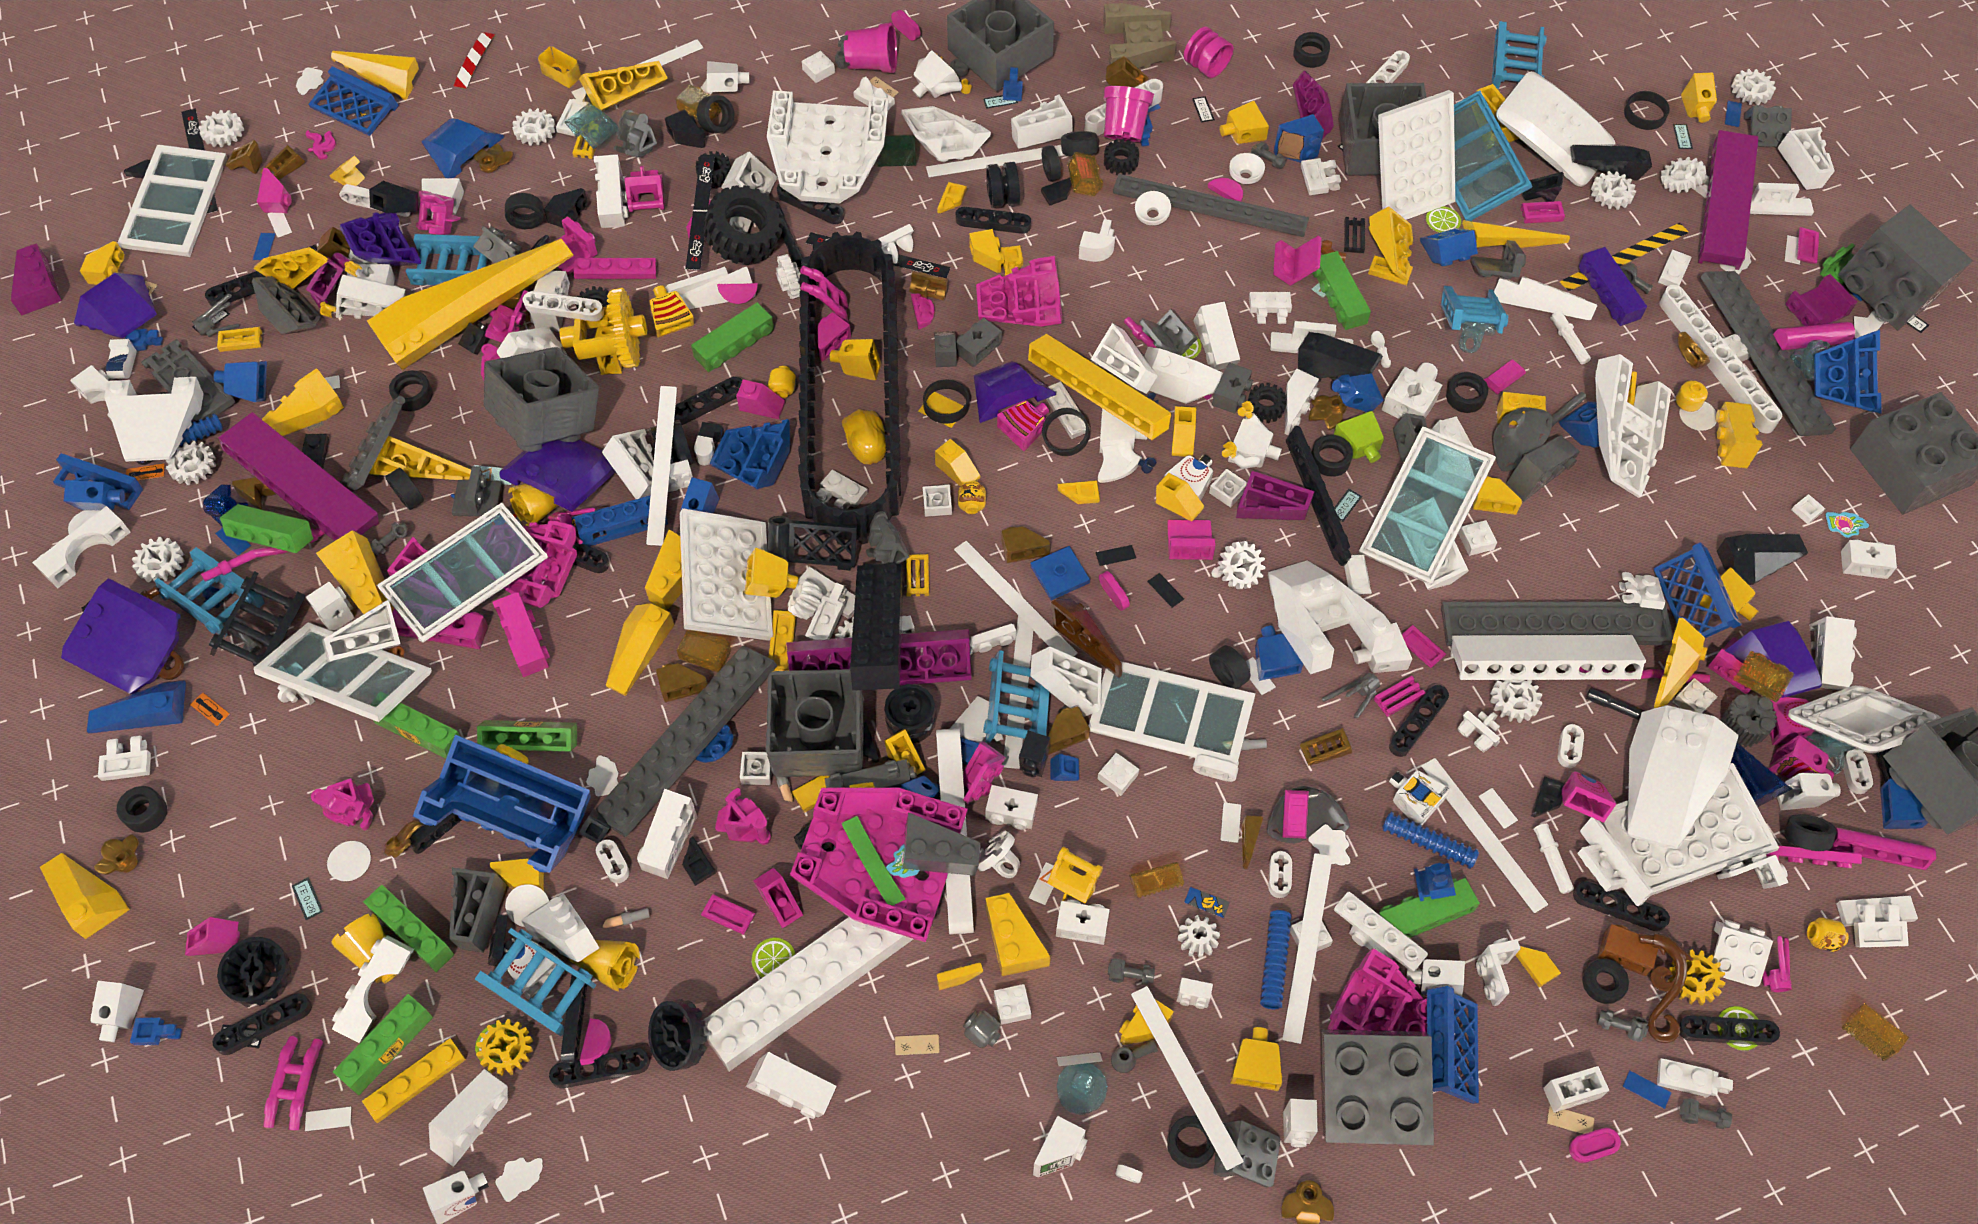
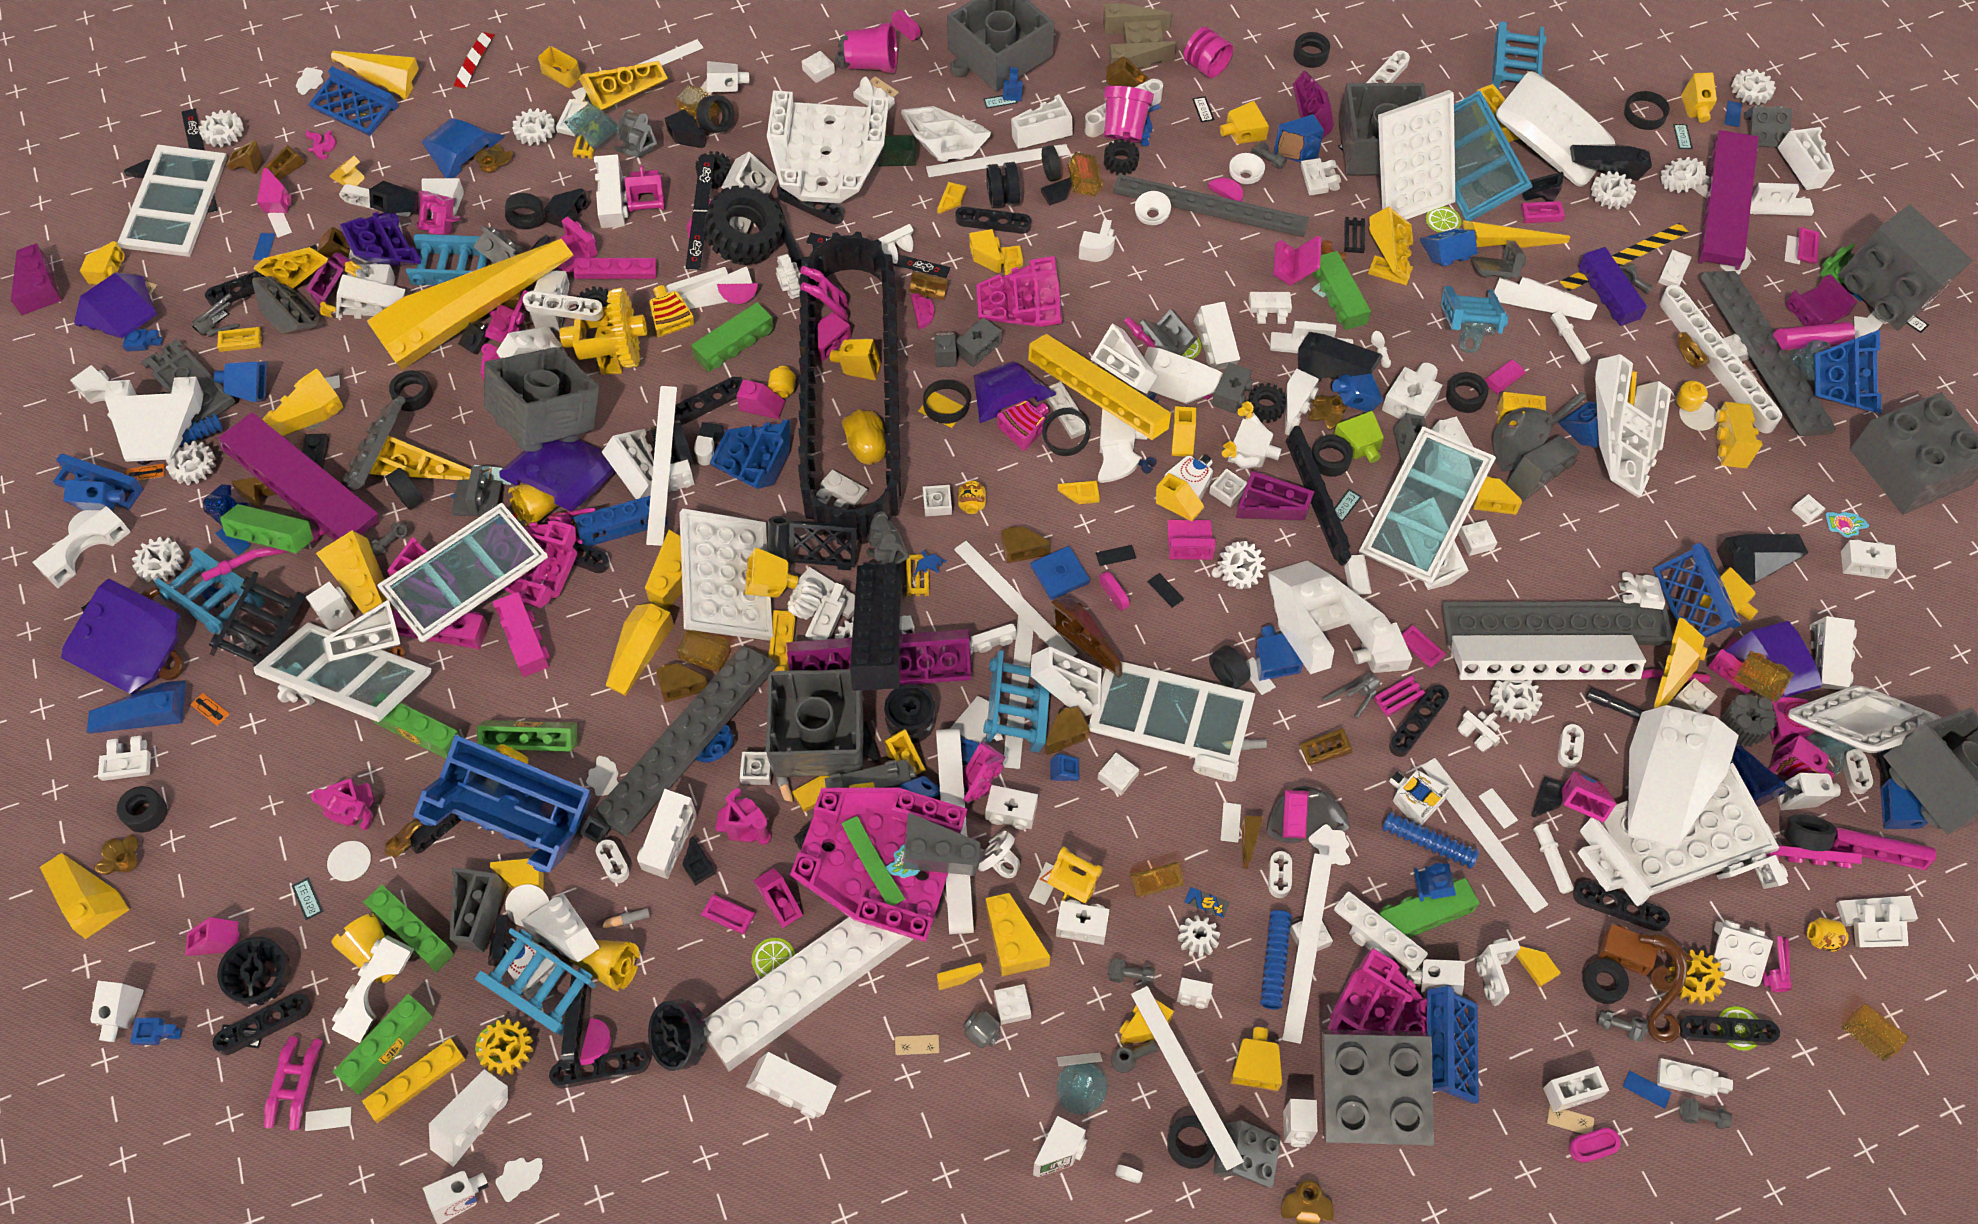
white leg [106,339,137,379] -> none
blue torso [681,477,720,513] -> none
white torso [912,50,972,98] -> none
yellow slope [935,439,980,486] -> none
black slope [1019,730,1051,777] -> none
black tyre [1061,131,1098,157] -> none
none -> blue piece [914,550,947,576]

